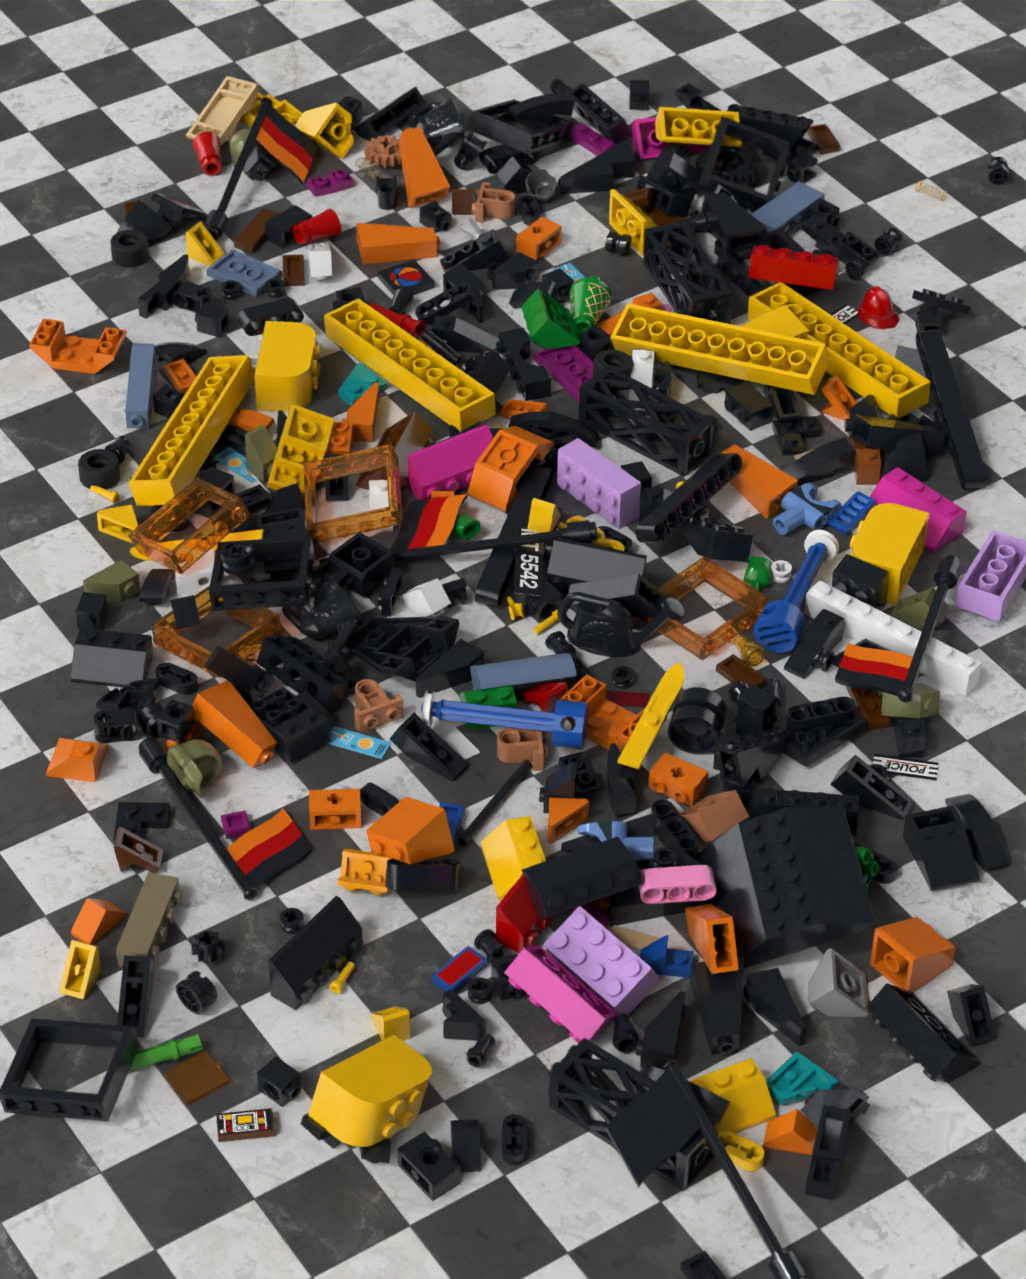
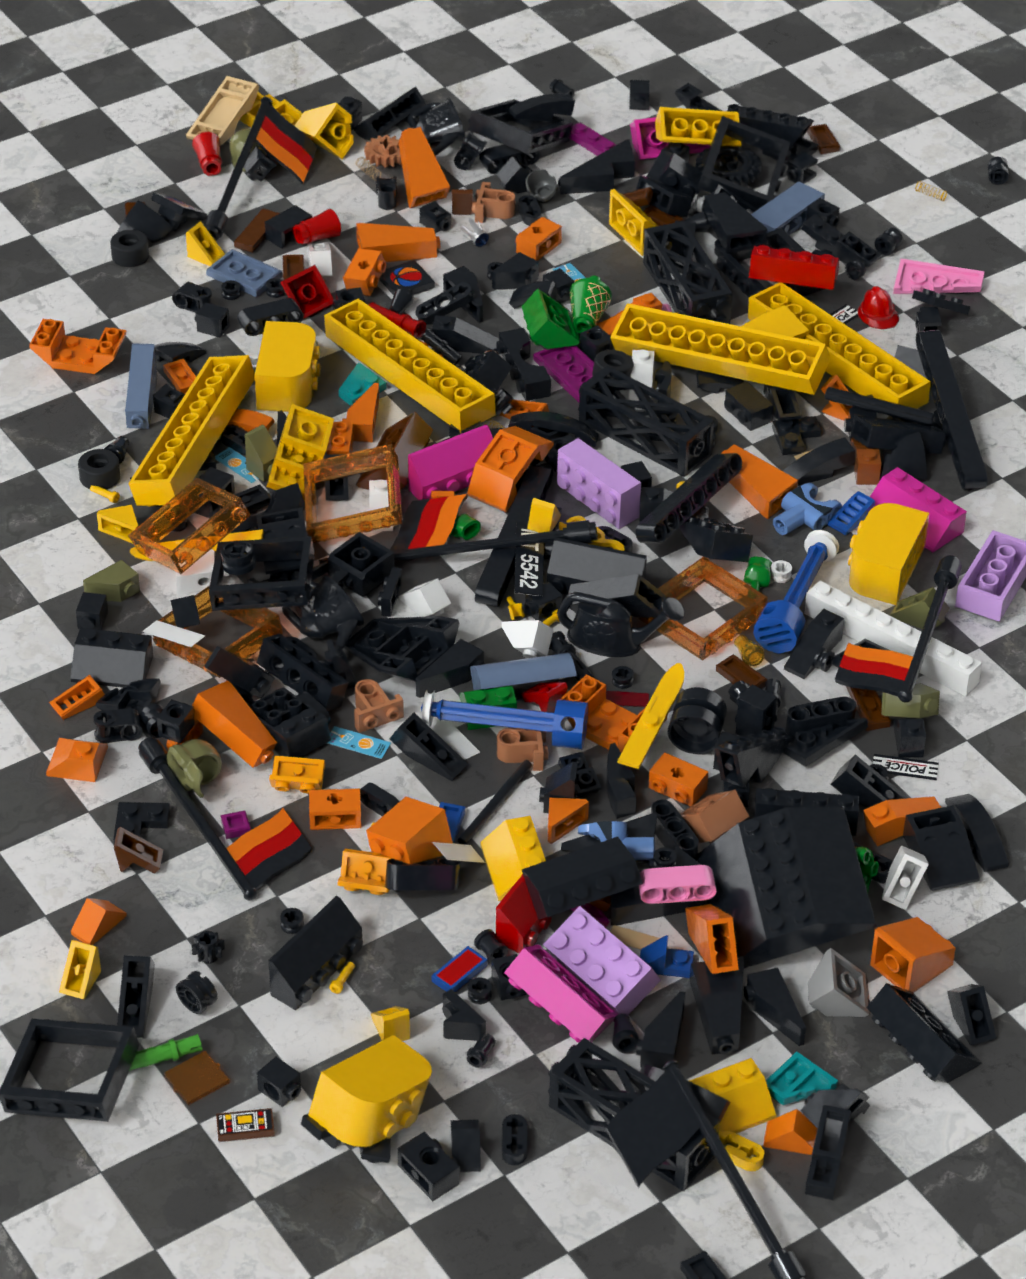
dark tan brick [116,872,183,968] -> none
black slope [138,254,190,318] -> none
black slope [139,569,175,605] -> none
black beam [155,663,198,695] -> none
magenta slope [306,169,354,196] -> none
black slope [440,229,510,273] -> none
black tile [442,578,468,608] -> none
black brick [568,83,632,145] -> none
black wheel [605,231,632,256] -> none
black slope [832,554,888,607] -> none
none -> orange slope [49,675,105,720]
none -> white sticker [142,620,205,647]
none -> light orange bracket [269,756,325,794]
none -> red slope [280,265,334,319]
none -> orange brick [343,249,386,296]
none -> white sticker [433,842,485,863]
none -> black gear [492,388,514,415]
none -> white slope [501,620,554,658]
none -> black axle [825,387,934,426]
none -> orange slope [863,796,942,847]
none -> white slope [882,845,928,910]
none -> bright pink wing [893,259,984,294]

